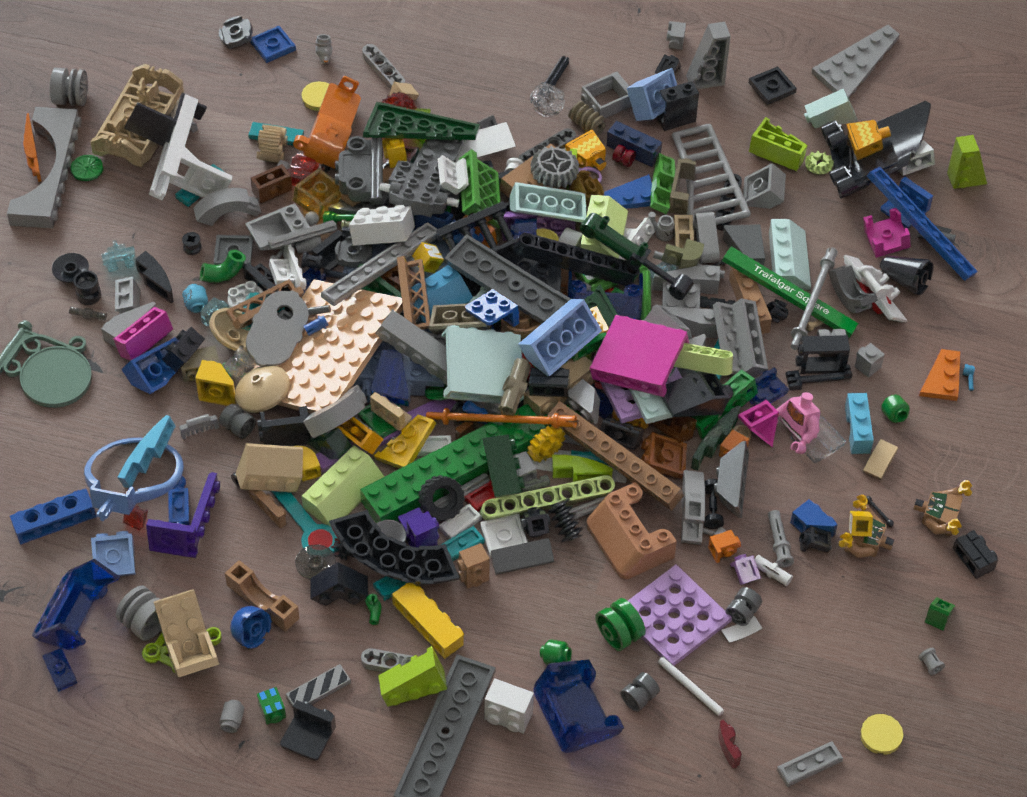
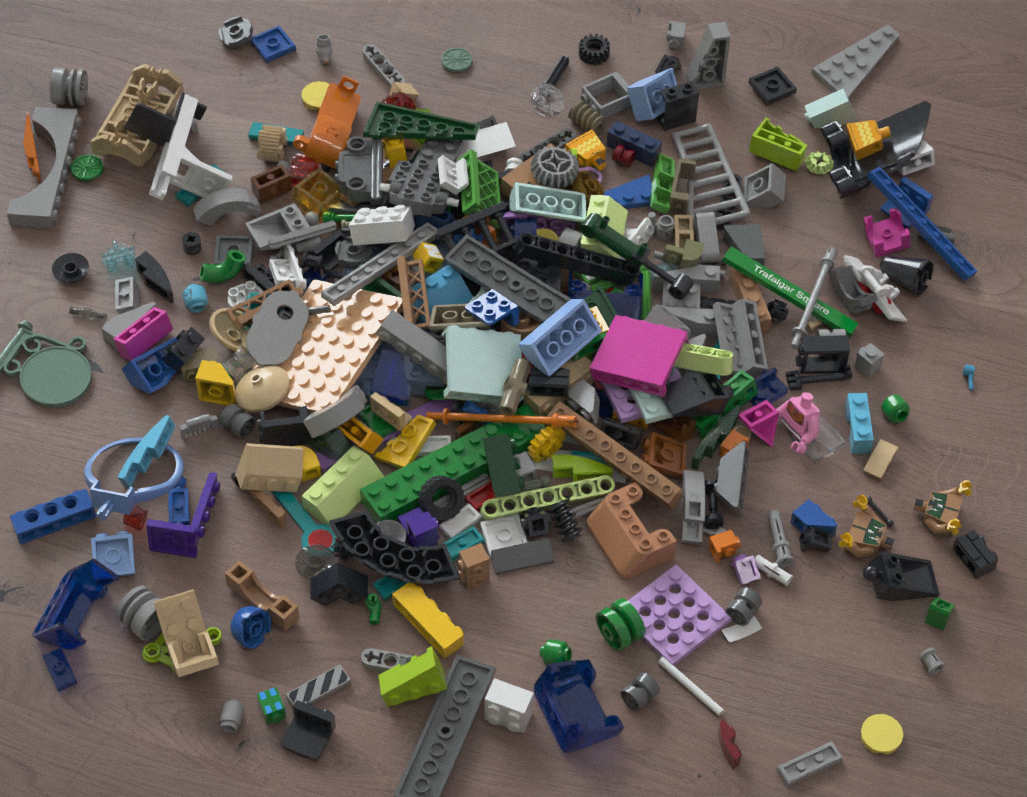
black wheel [73,270,101,305] -> none
clear light blue bracket [200,297,229,326] -> none
blue pin [303,315,329,336] -> none
light aqua slope [769,219,811,290] -> none
yellow brick [849,511,873,537] -> none
orange wing [919,349,960,401] -> none
lime wedge [947,135,987,189] -> none
none -> sand green wheel [441,48,472,72]
none -> black tyre [579,34,610,65]
none -> black slope [863,552,940,601]

